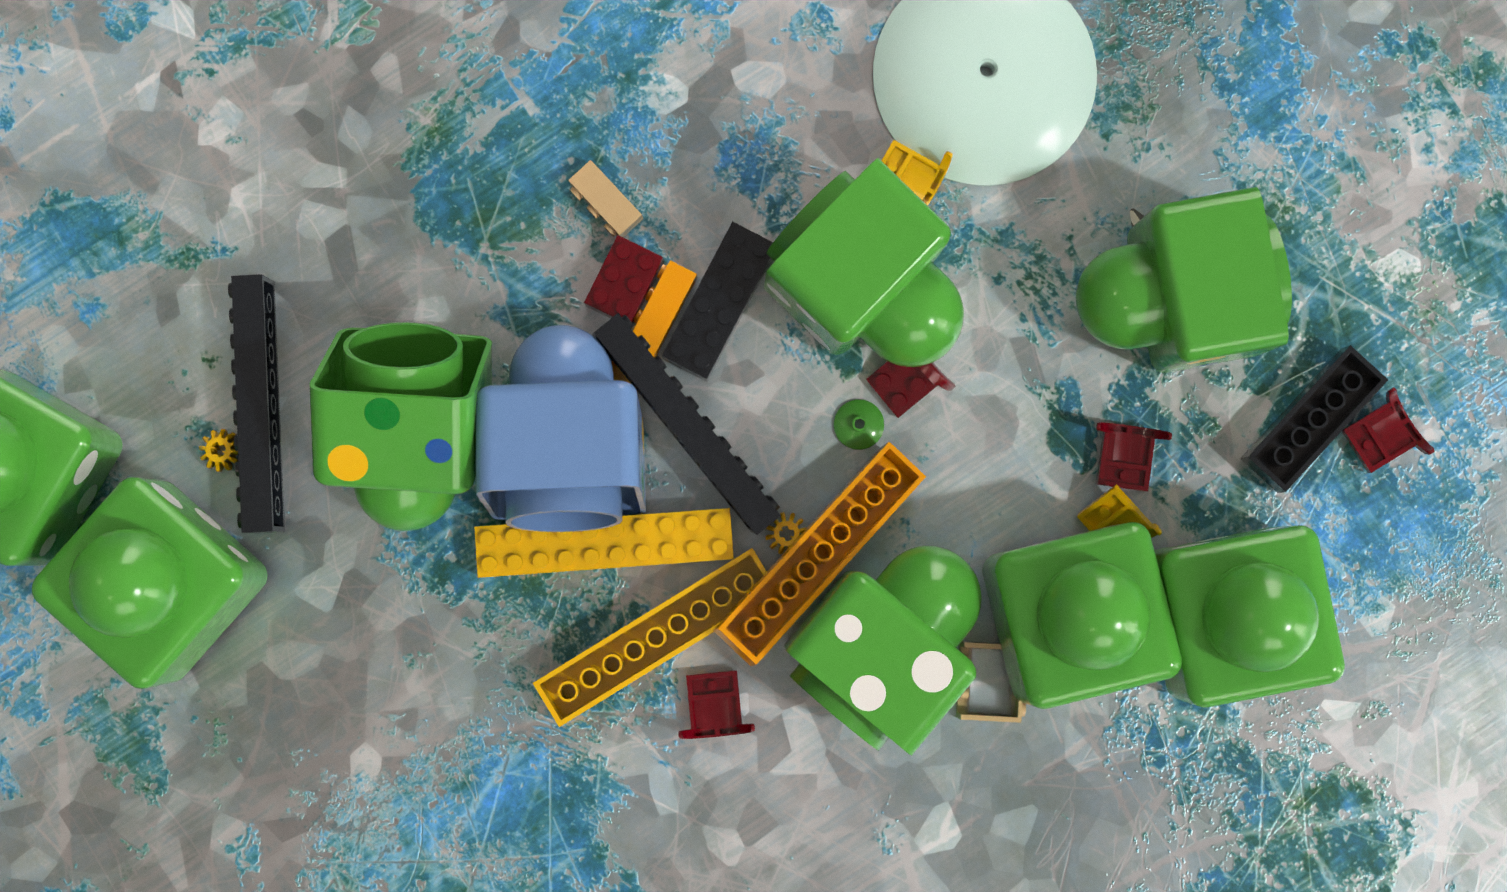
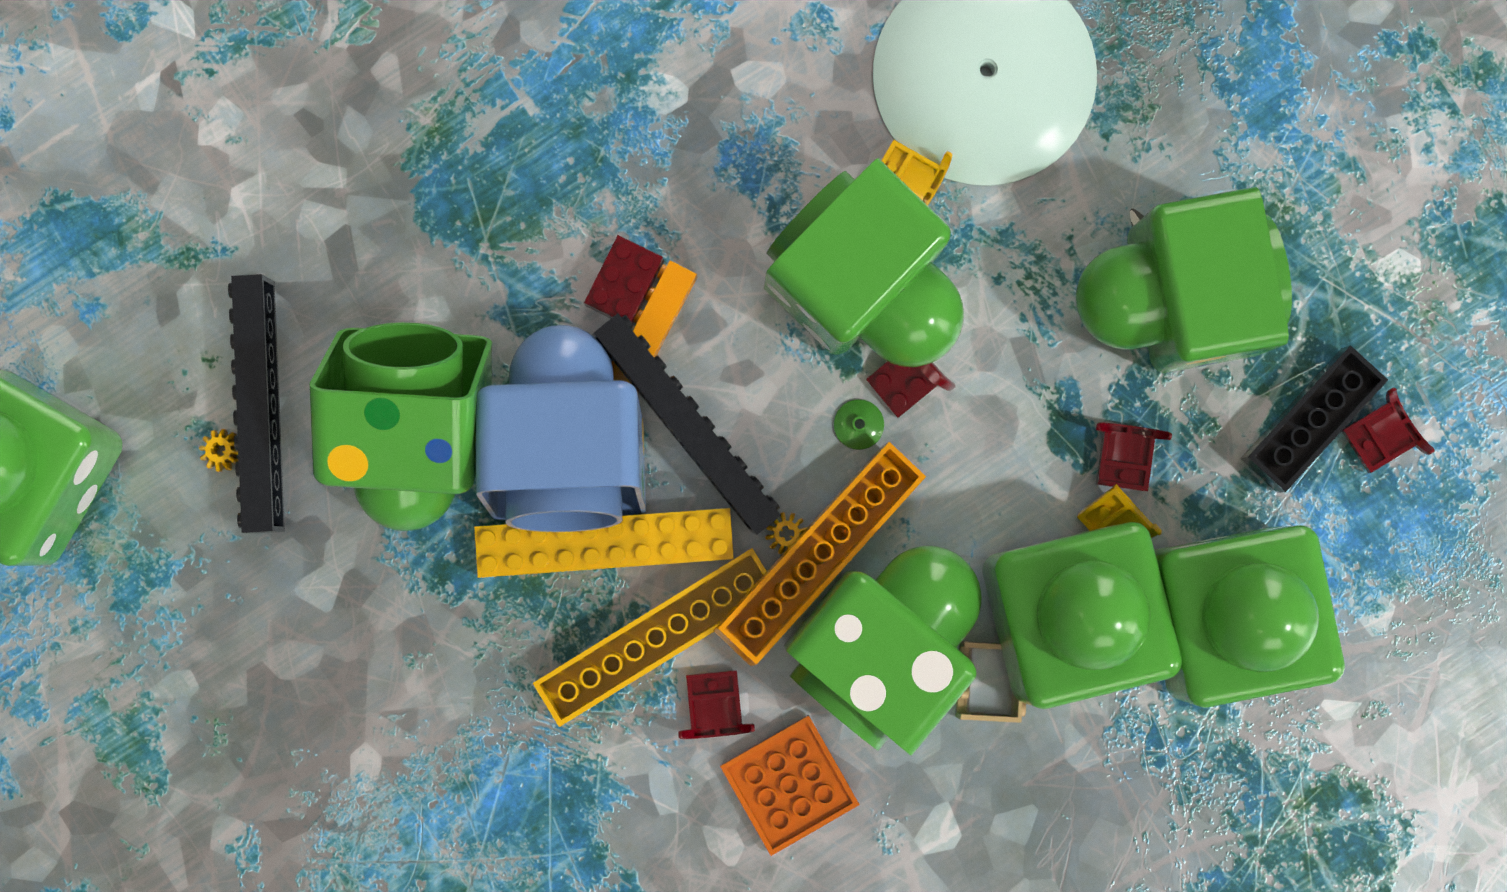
bright green piece [32,477,268,689] -> none
tan brick [568,160,643,238] -> none
black brick [662,221,773,382] -> none
none -> orange plate [720,715,860,856]

